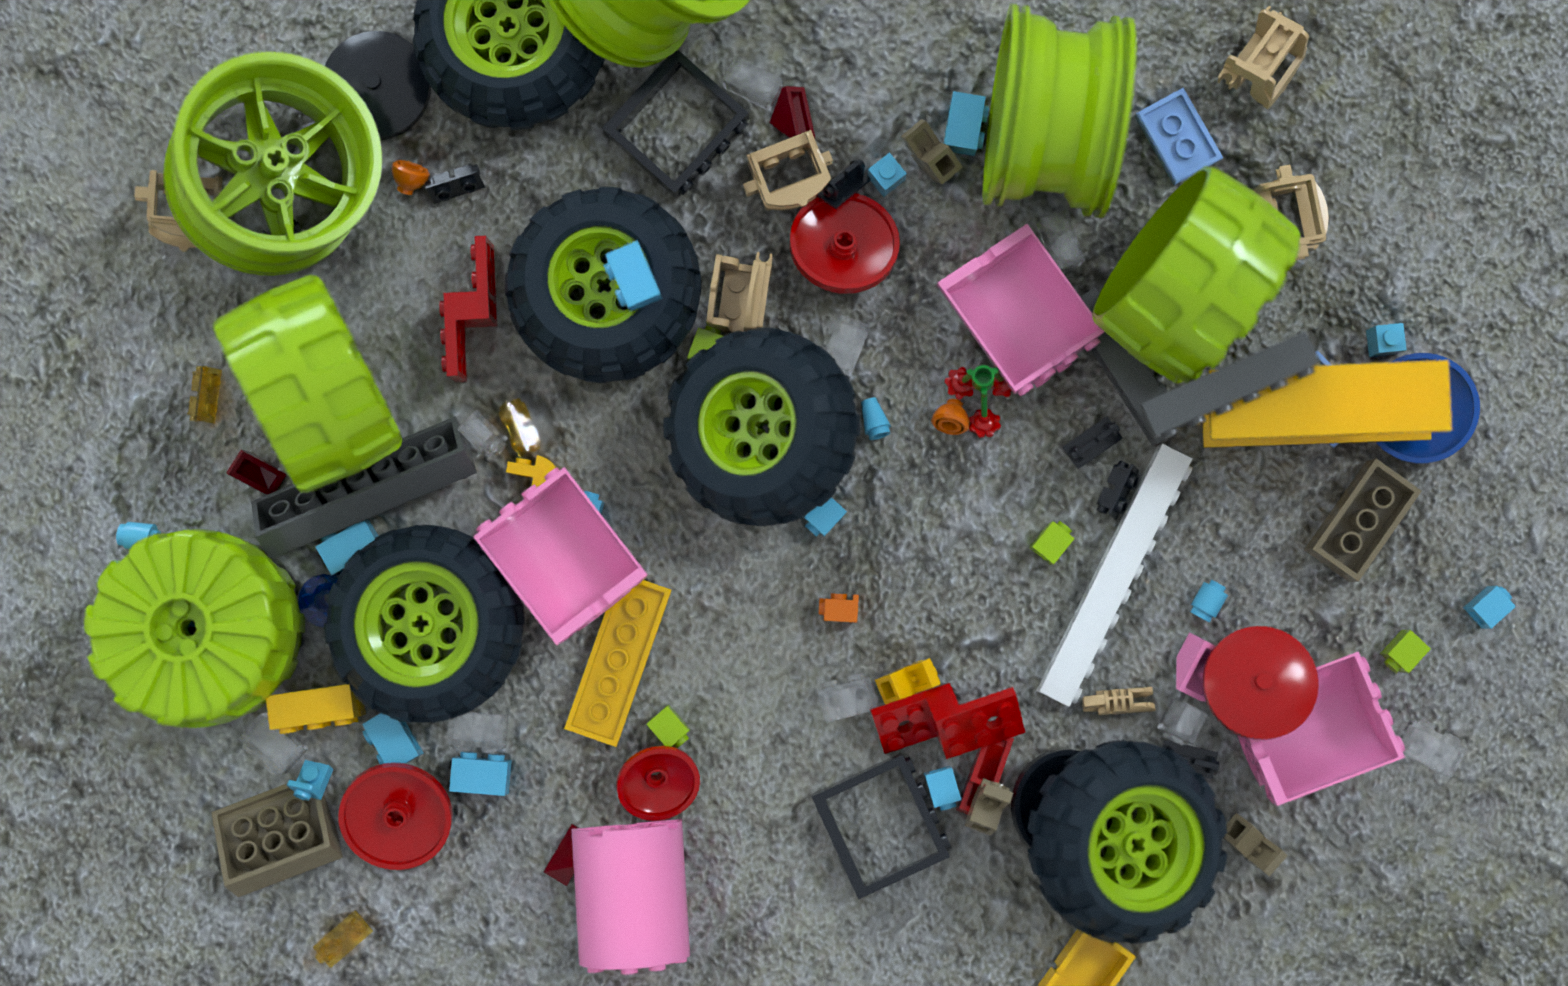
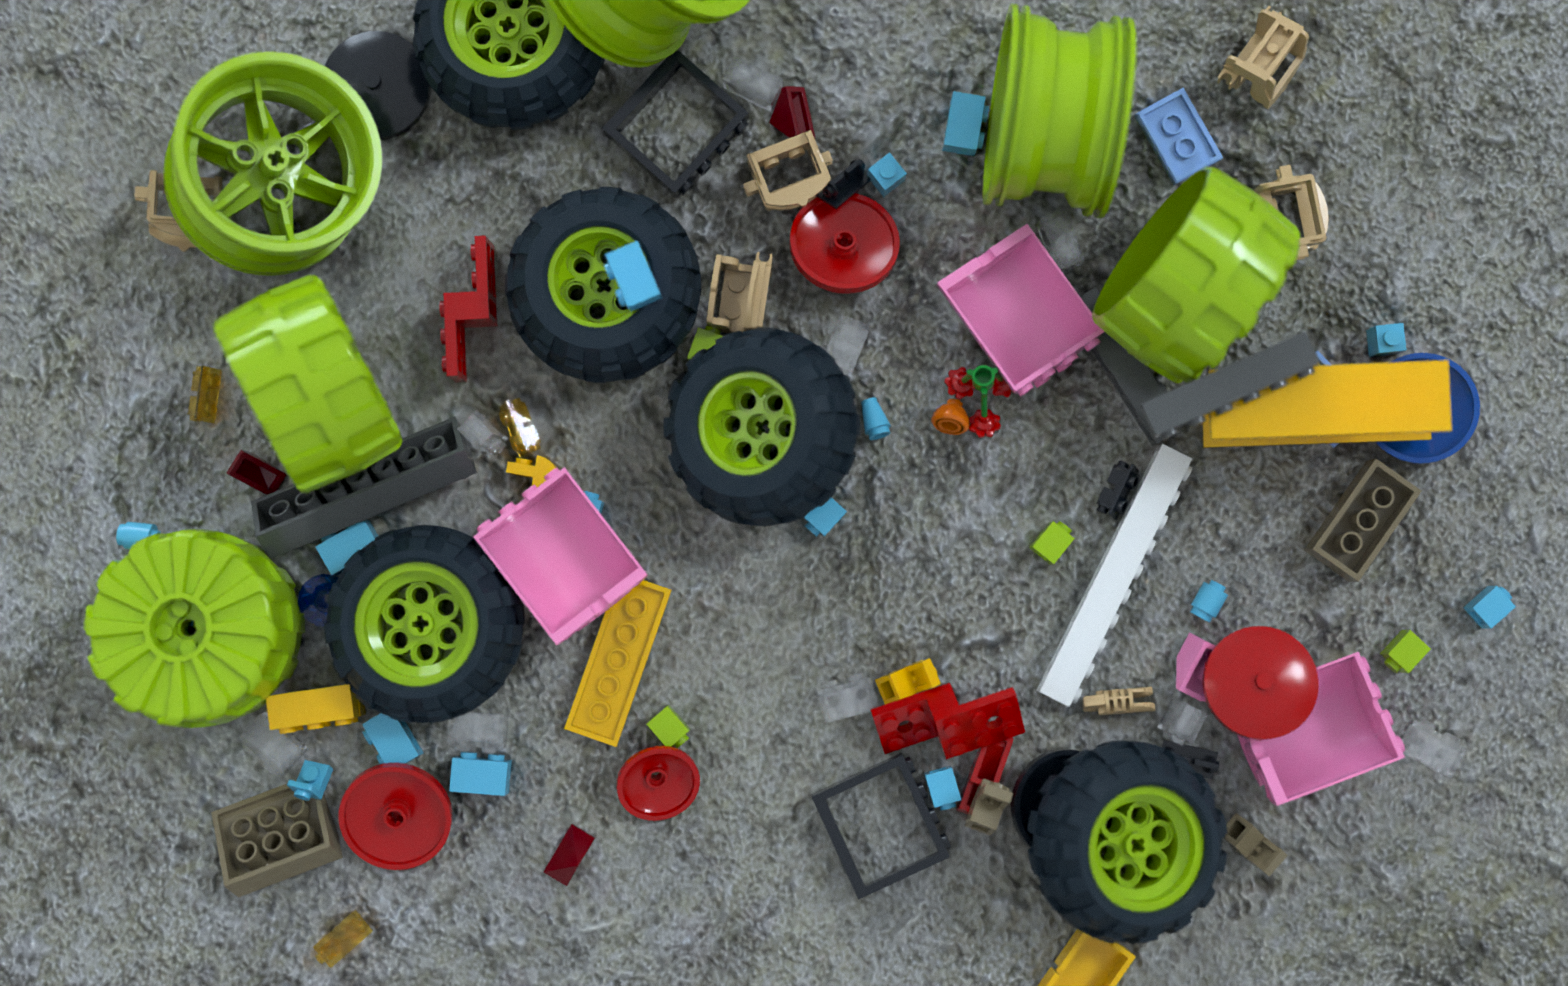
orange brick [392,160,430,195] -> none
black hinge [425,163,485,204] -> none
bright pink cylinder [572,819,690,974] -> none
orange brick [818,593,859,623] -> none
dark tan brick [901,119,963,184] -> none
black hinge [1062,416,1123,469] -> none

